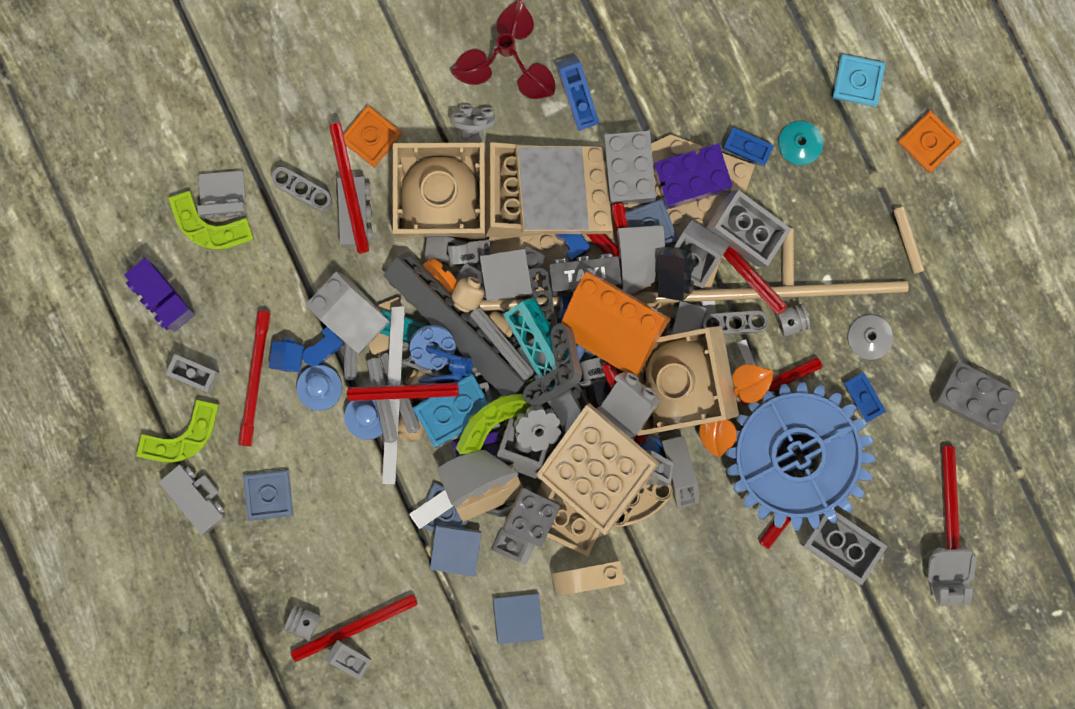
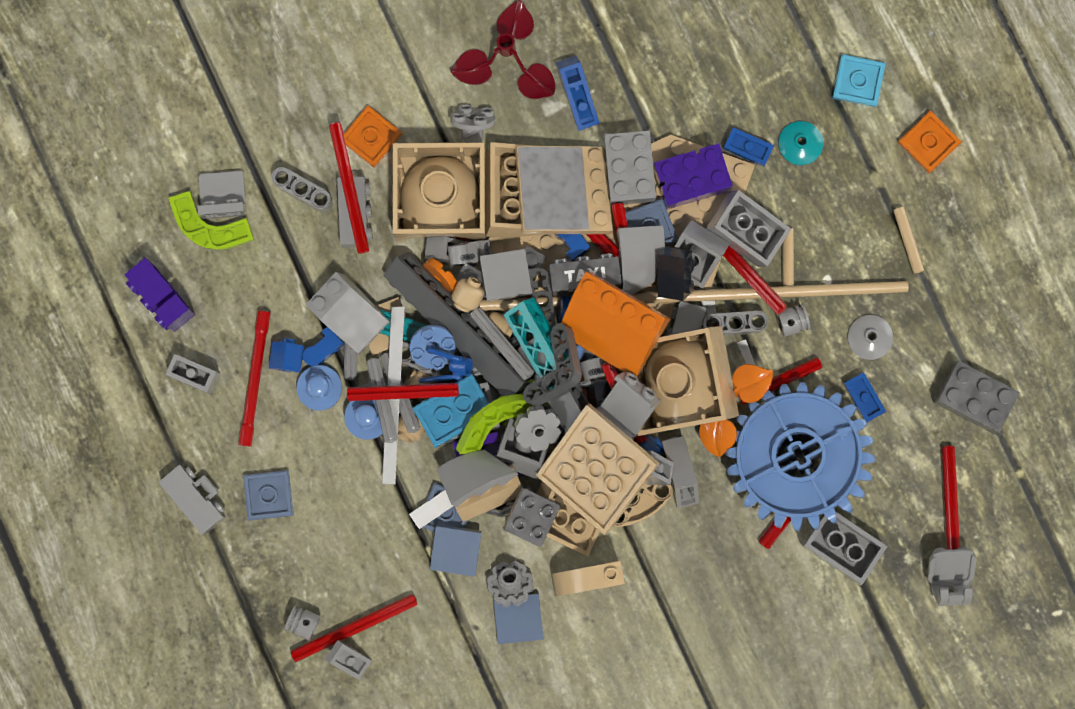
lime plate [136,400,220,463] -> none
light grey slope [492,529,535,565] -> none
none -> light grey plant [487,561,534,607]

